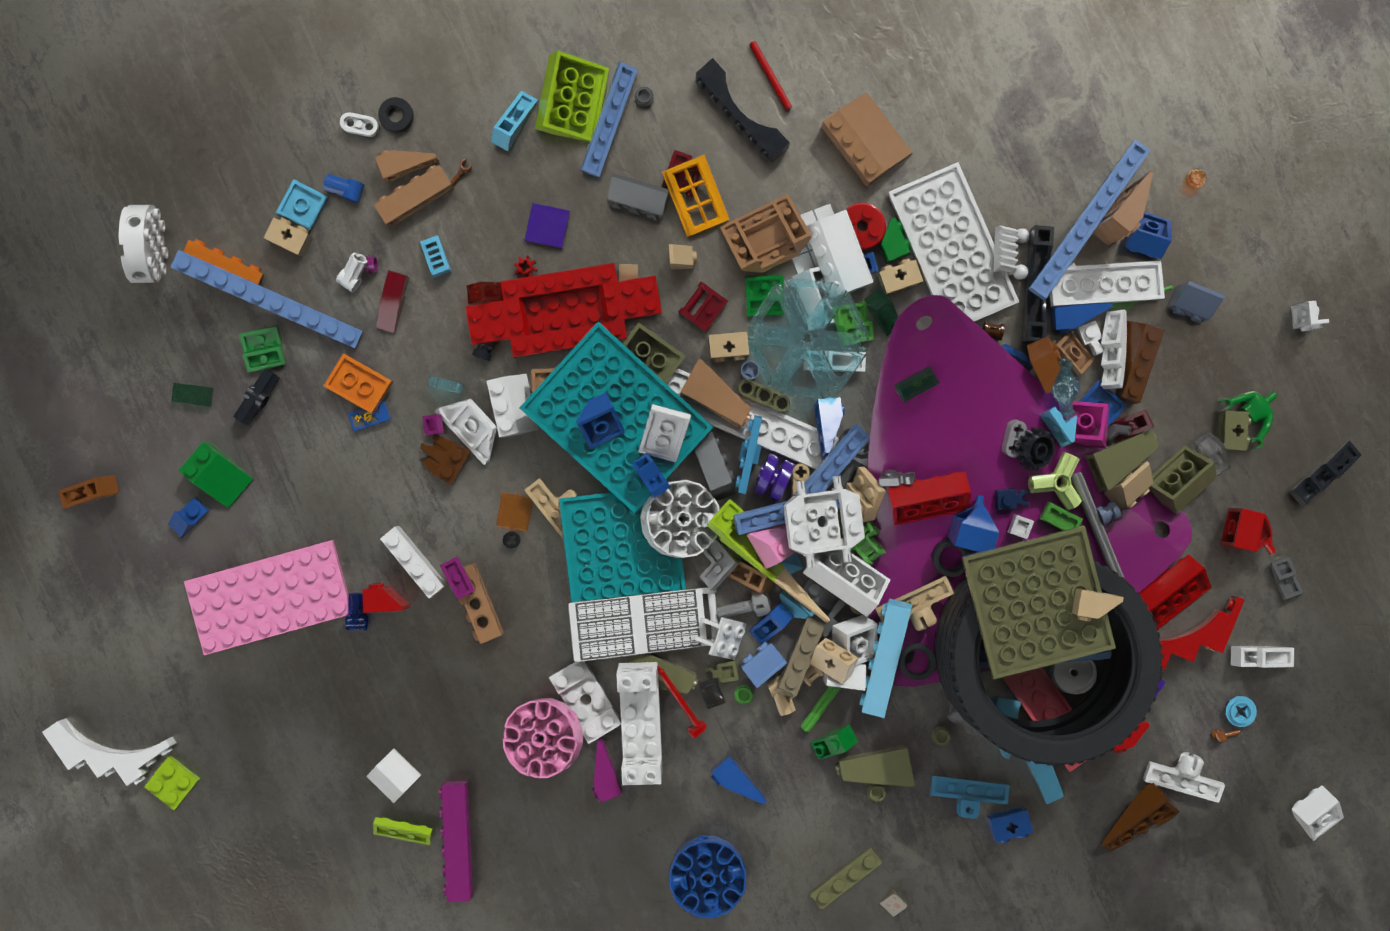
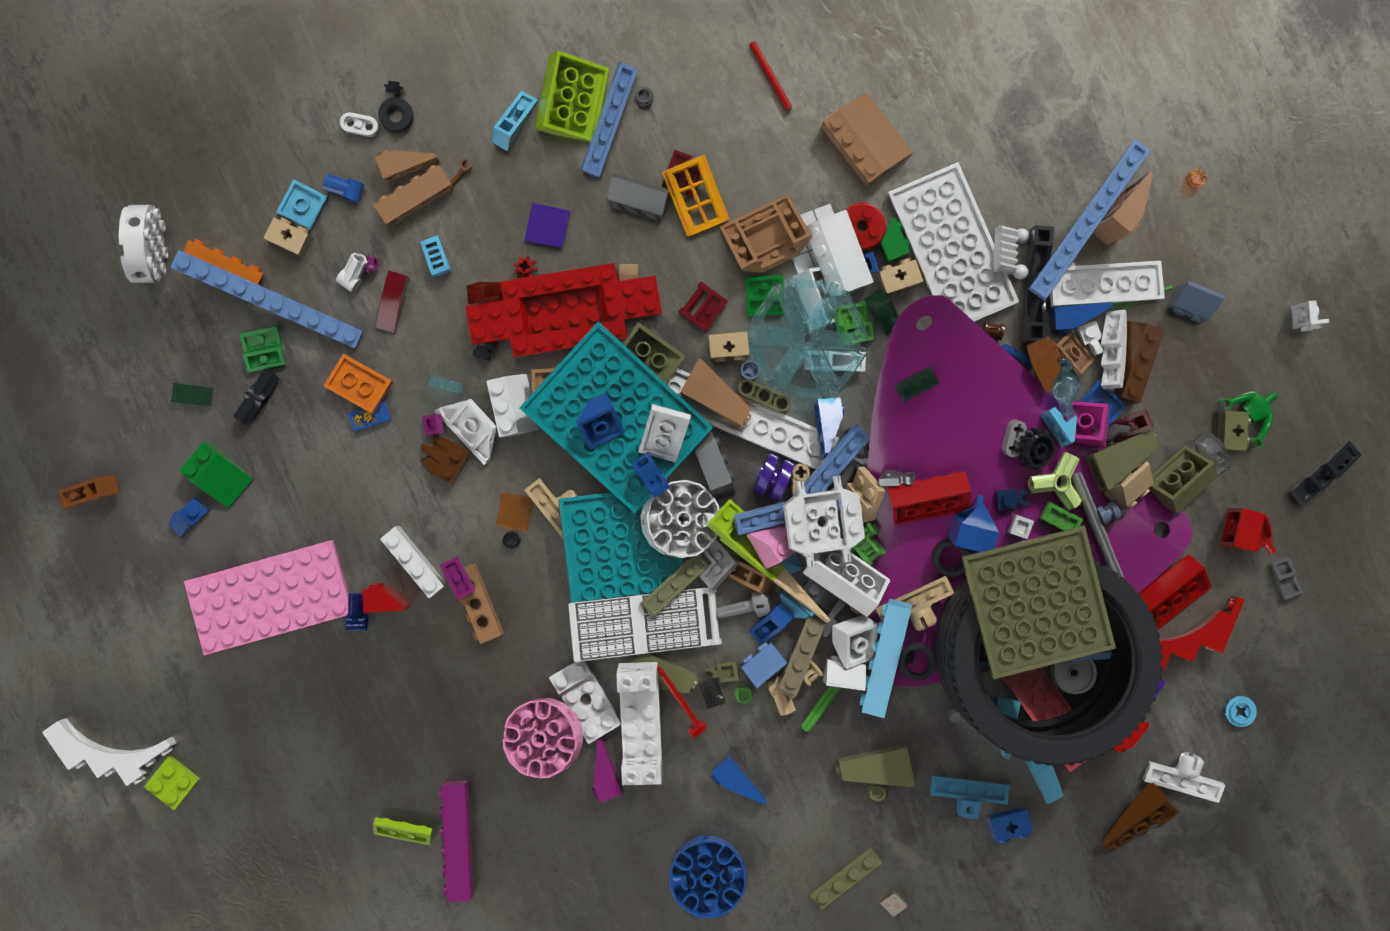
white slope [366,749,421,803] -> none
tan slope [669,244,697,270] -> none
white plate [694,617,747,660] -> none
black arch [695,58,790,162] -> none
dark azure plate [735,415,762,494] -> none
tan brick [810,638,858,684] -> none
green slope [810,724,858,760] -> none
olive plate [931,727,951,746] -> none
tan slope [1072,588,1124,621] -> none
blue slope [1125,212,1172,259] -> none
dark orange hand [1211,729,1240,742] -> none
white slope [1231,646,1294,668] -> none
white slope [1292,786,1344,841] -> none
none -> black plate [384,80,403,94]
none -> olive tile [640,554,709,618]

